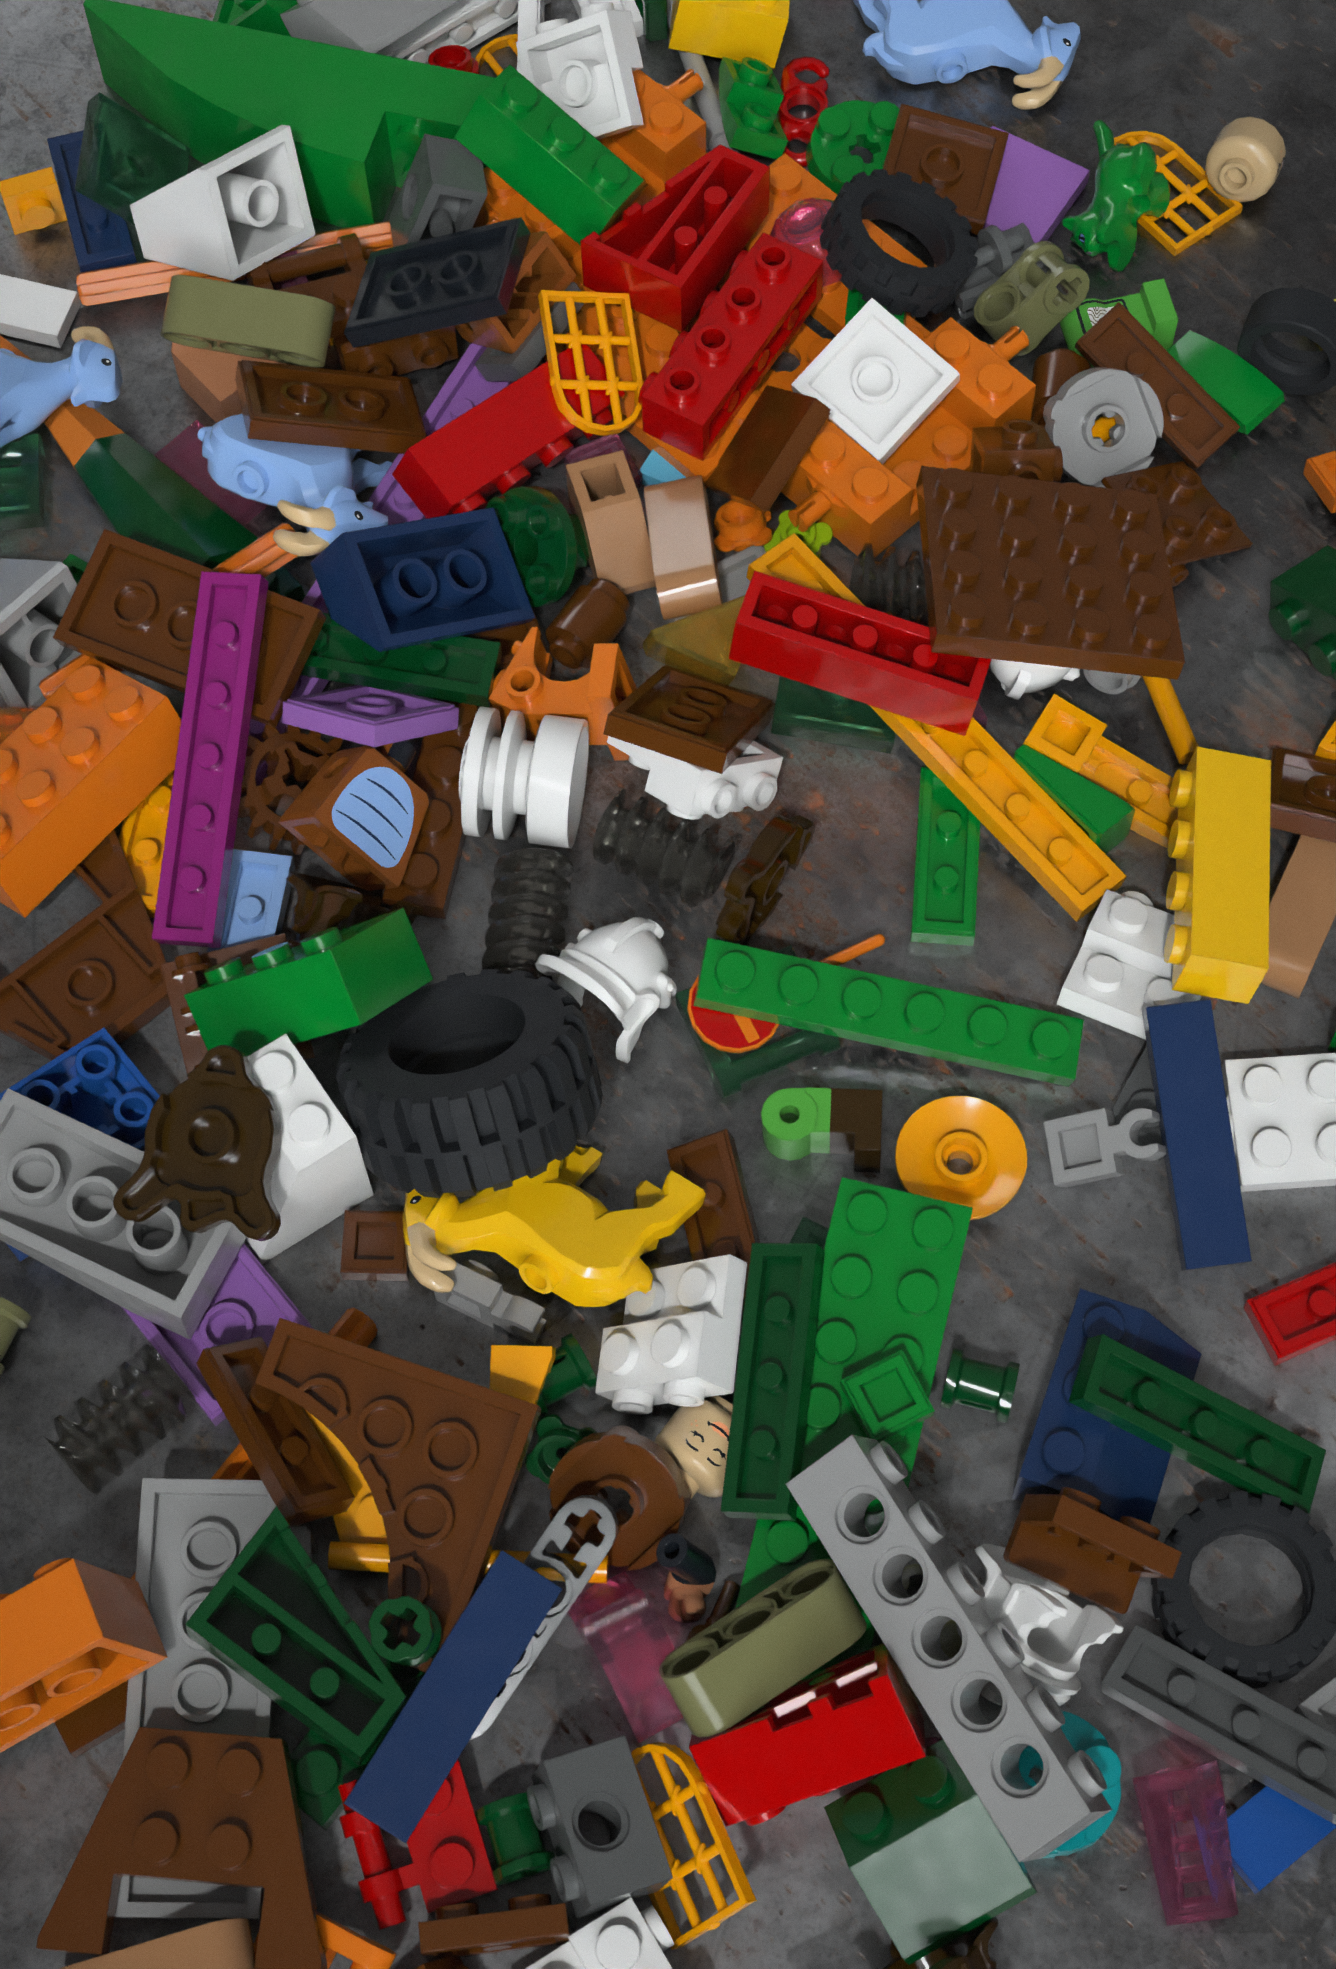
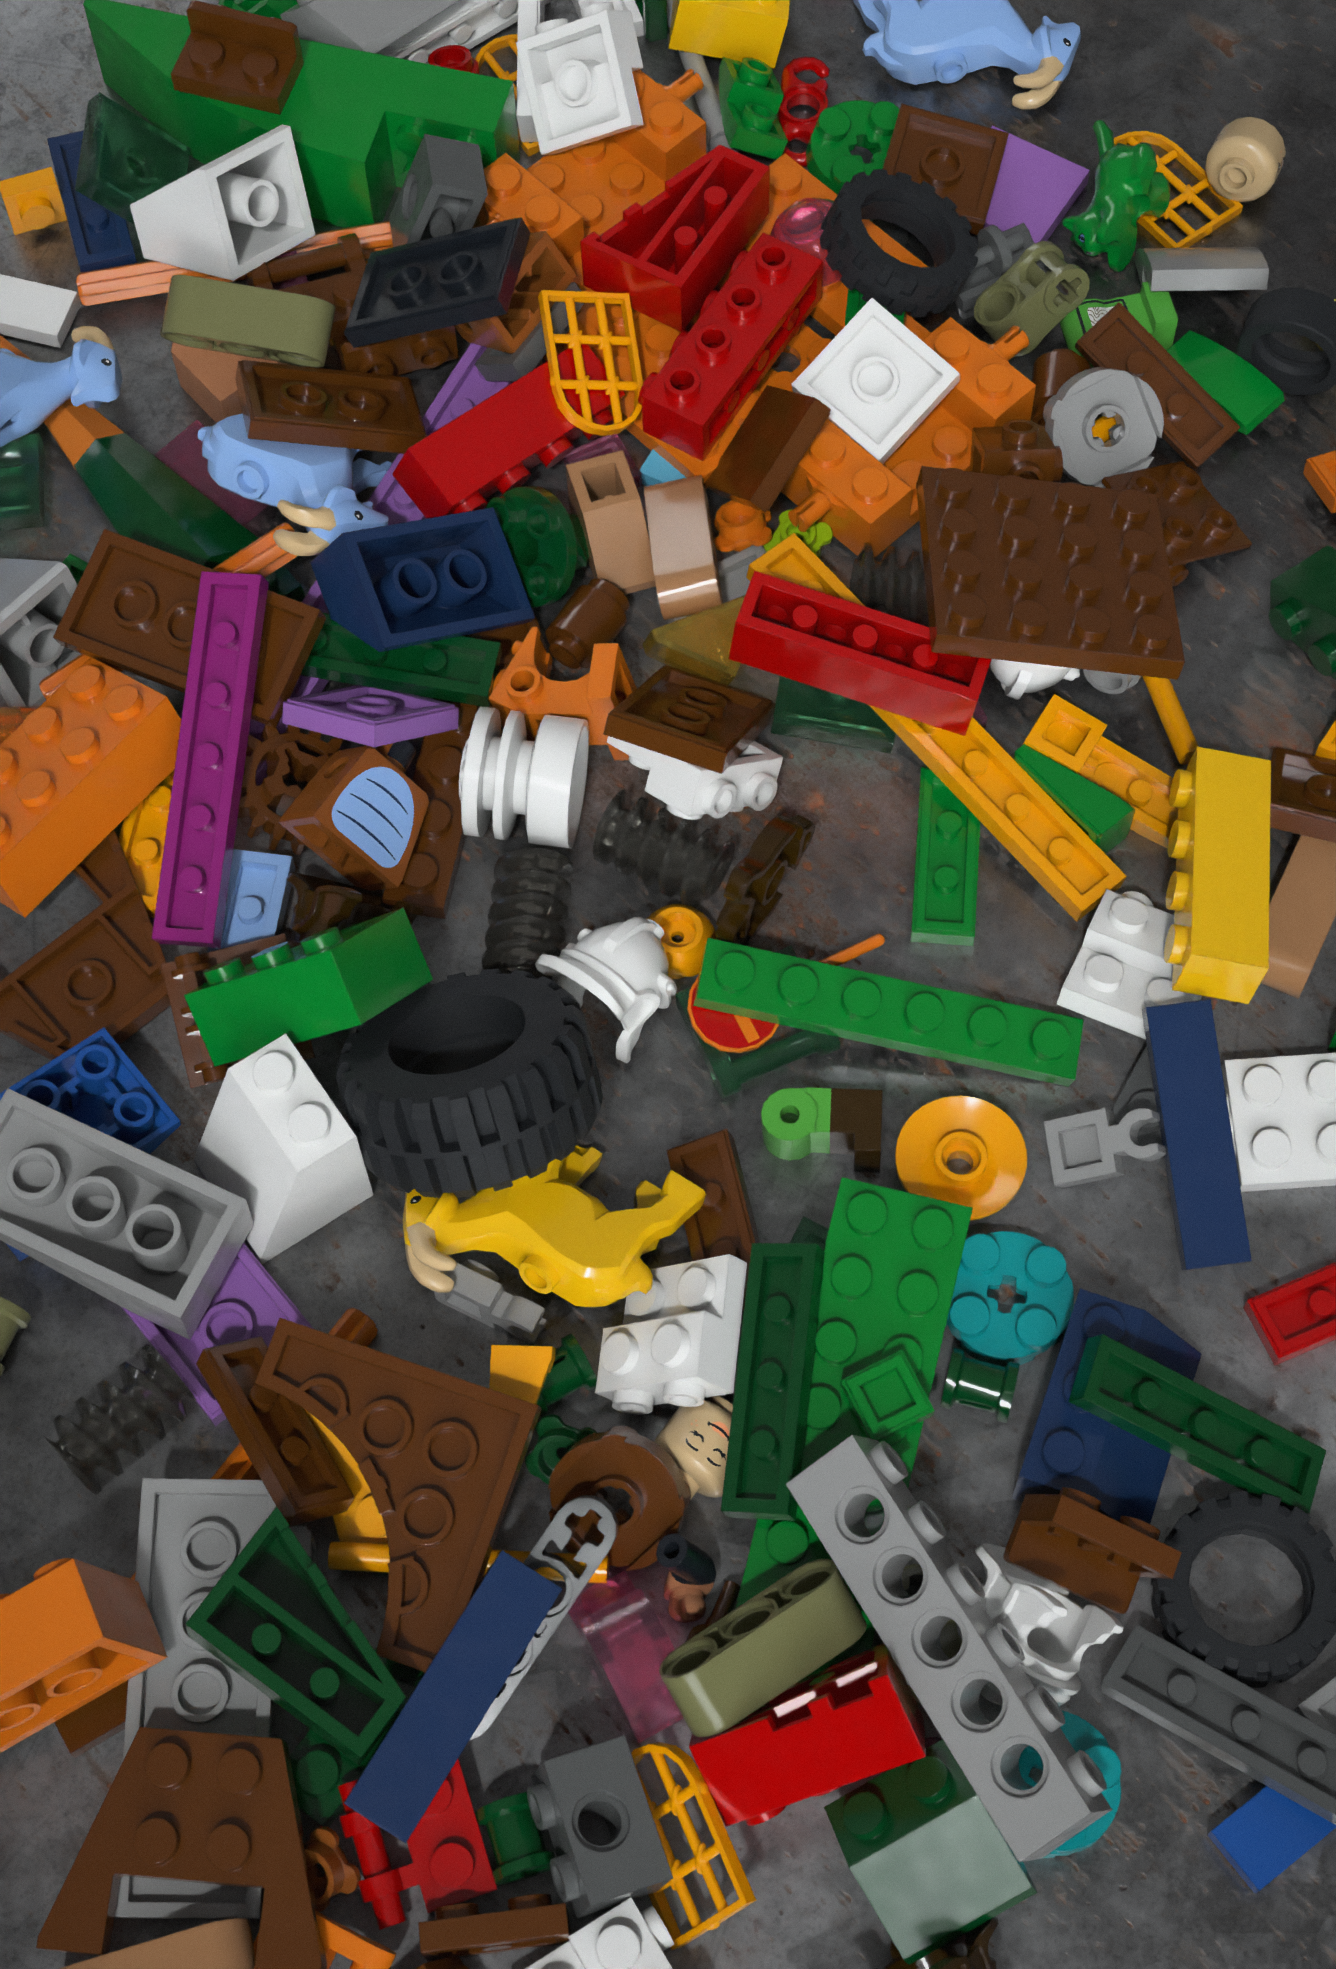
dark brown tile [113,1045,282,1241] -> none
reddish brown tile [340,1210,409,1281] -> none
dark green bush [368,1596,443,1666] -> none
green slope [454,65,648,245] -> none
clear pink slope [1132,1760,1238,1926] -> none
none -> reddish brown bracket [171,0,304,115]
none -> dark orange plate [303,1826,361,1912]
none -> light orange plate [646,904,717,979]
none -> teal plate [946,1231,1074,1366]
none -> light grey slope [1135,247,1269,291]

